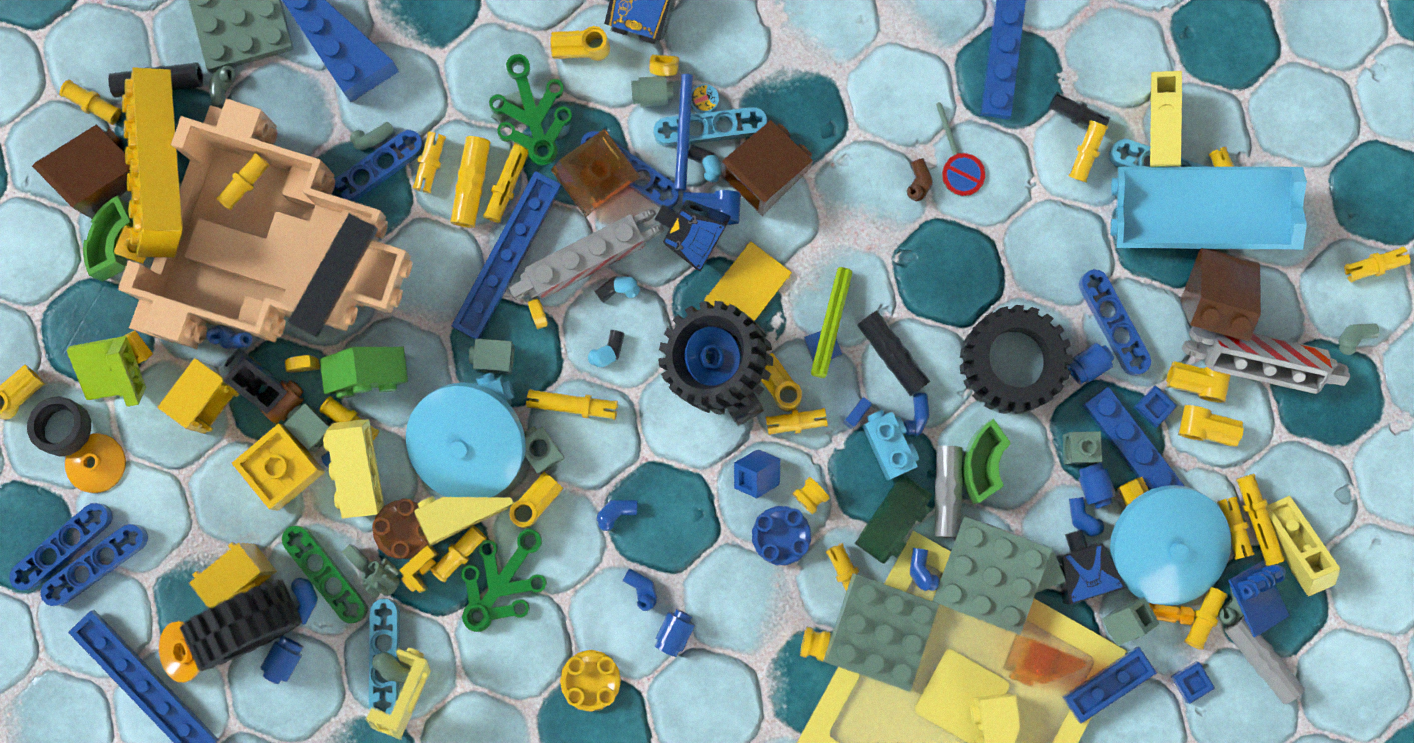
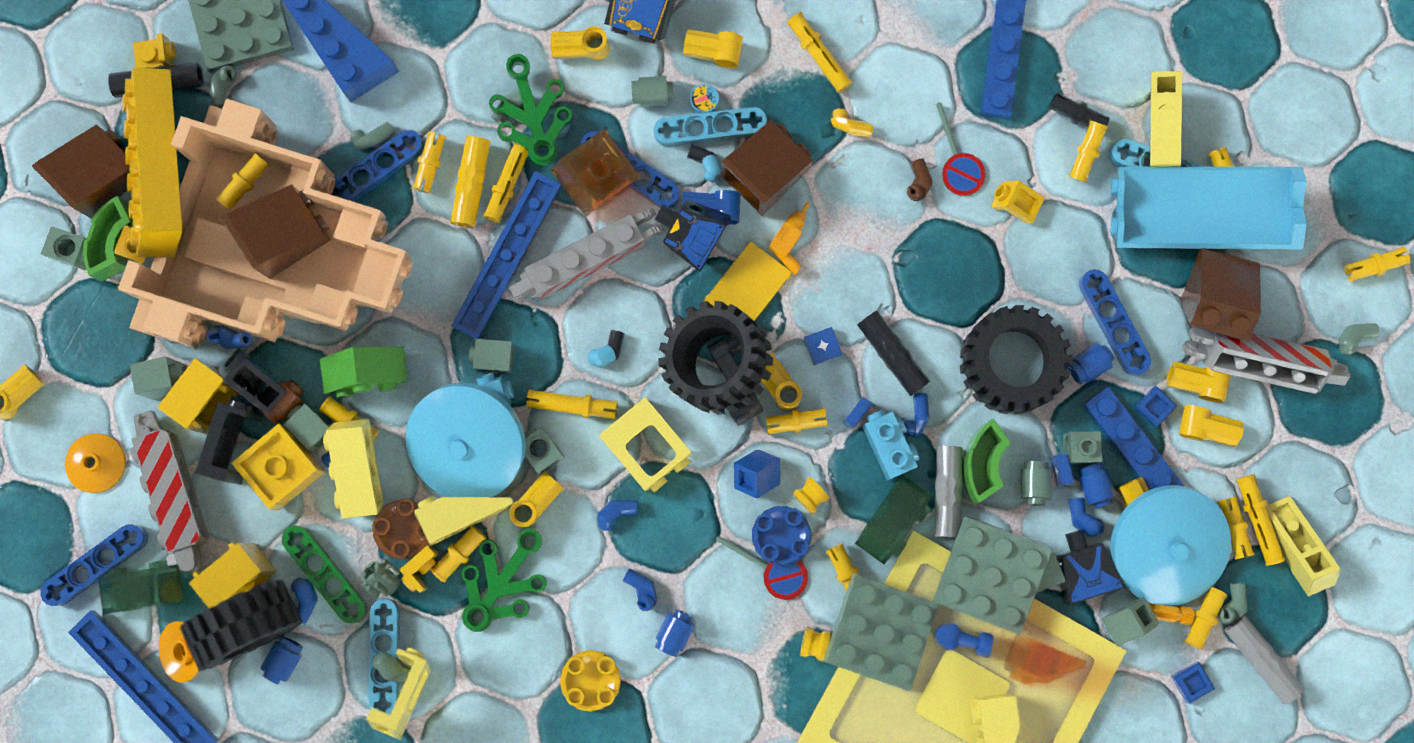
blue beam [9,503,113,590] -> none
black tyre [27,396,92,457] -> none
yellow pin [59,80,122,125] -> none
lime bracket [67,336,146,407] -> none
yellow tile [124,330,153,364] -> none
yellow tile [285,355,320,373] -> none
black tile [288,213,378,338] -> none
sand green tile [342,544,370,572] -> none
yellow tile [528,298,548,329] -> none
arm [594,276,640,303] -> none
yellow tile [649,55,679,76] -> none
blue bar [674,74,693,191] -> none
blue dish [685,326,740,386] -> none
lime axle [811,267,853,378] -> none
blue arm [910,548,939,591] -> none
blue tile [1062,647,1157,724] -> none
blue hinge [1228,560,1289,637] -> none
none -> sand green brick [40,226,87,270]
none -> clear green brick [98,560,184,615]
none -> sand green brick [130,356,187,401]
none -> light grey hinge [131,410,209,572]
none -> yellow bracket [133,33,177,68]
none -> black panel [195,400,263,485]
none -> reddish brown slope [221,184,331,279]
none -> light yellow window [599,397,692,492]
none -> yellow piece [683,29,744,68]
none -> piece [716,536,808,600]
none -> light orange piece [768,202,810,276]
none -> yellow pin [786,12,852,93]
none -> yellow arm [831,109,873,138]
none -> blue leg [933,623,993,658]
none -> yellow bracket [991,180,1045,224]
none -> sand green brick [1021,461,1052,506]
none -> blue tile [1050,453,1074,486]

